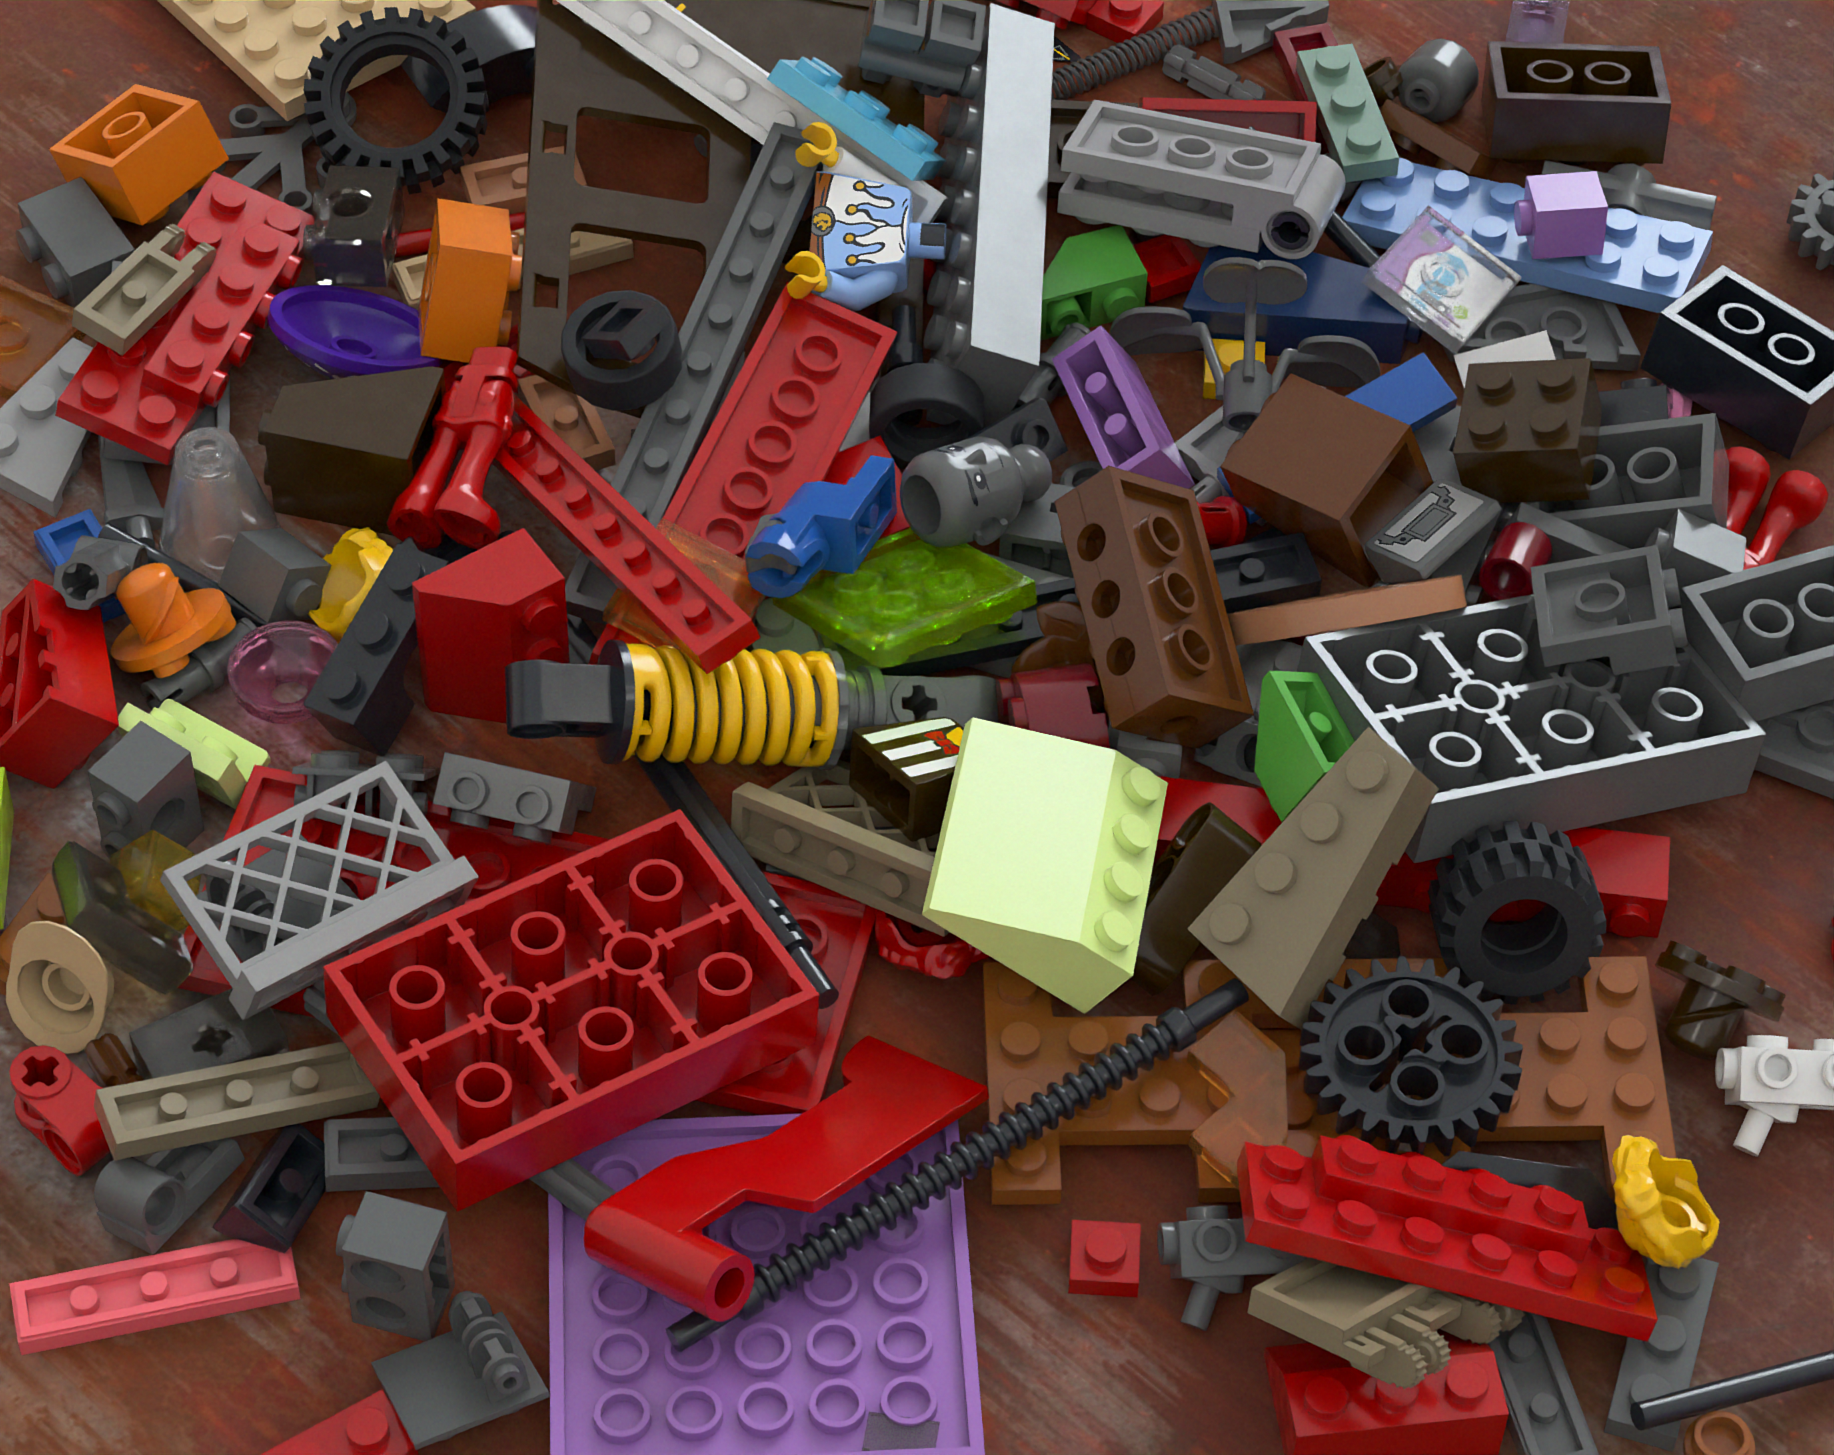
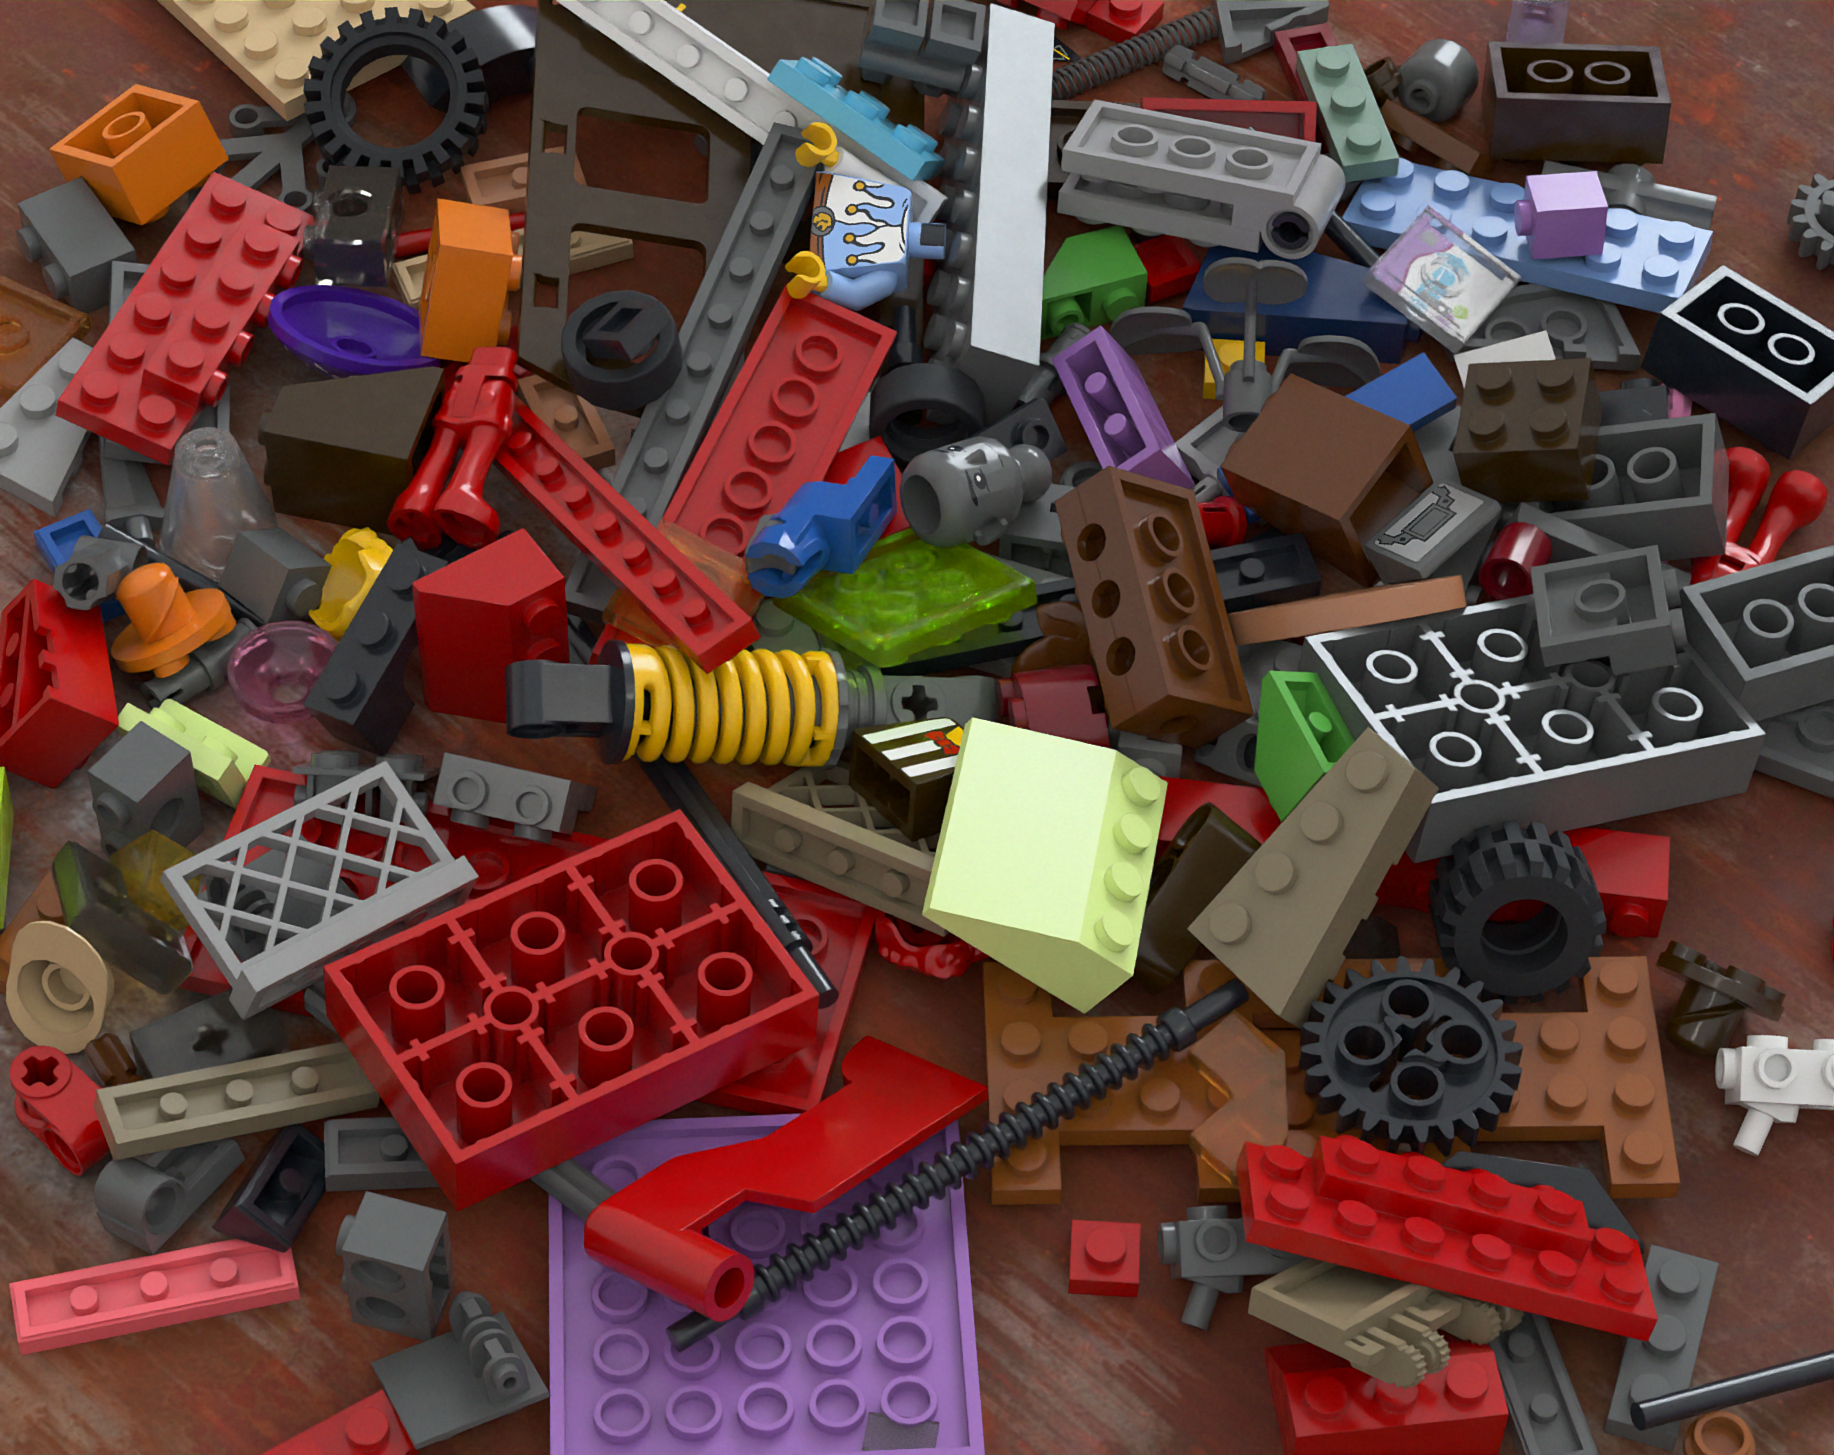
dark tan hinge [72,223,217,356] -> none
yellow hair [1612,1135,1719,1269] -> none
brick [1645,508,1746,594] -> none

